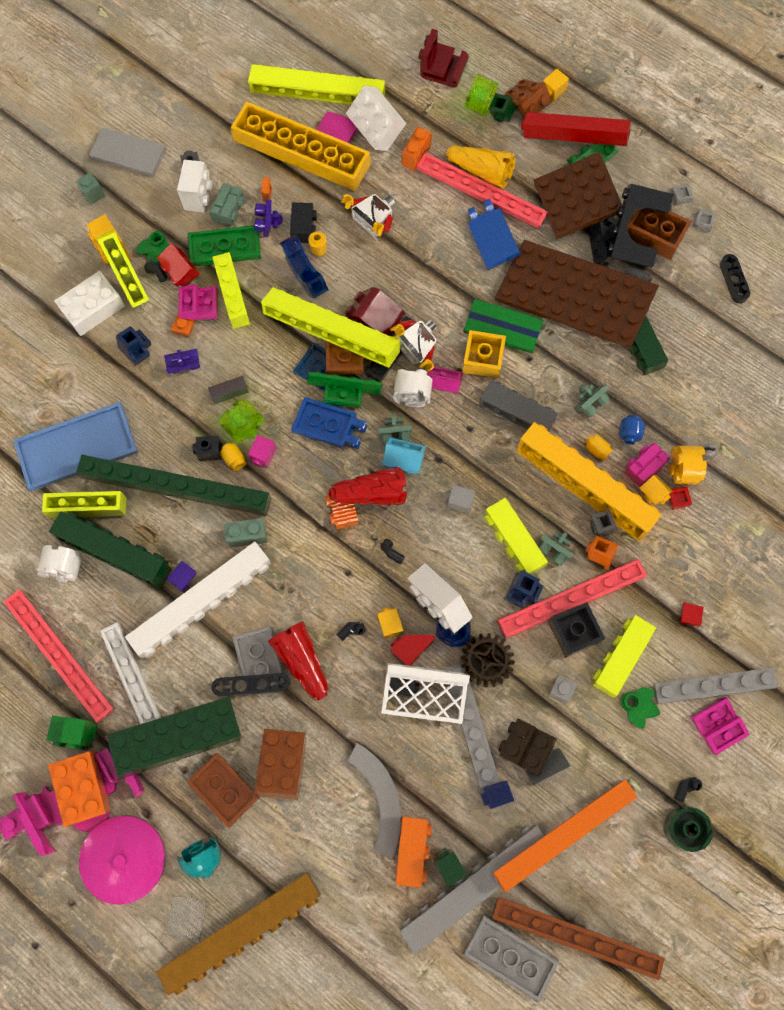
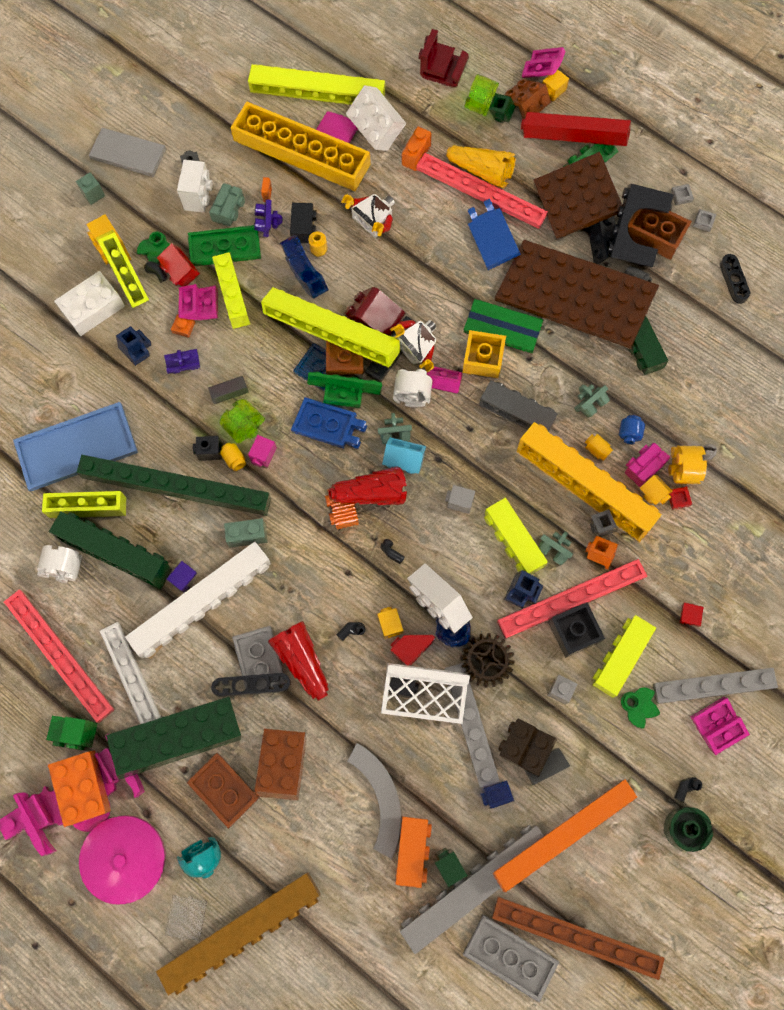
none -> dark pink slope [522,47,566,78]

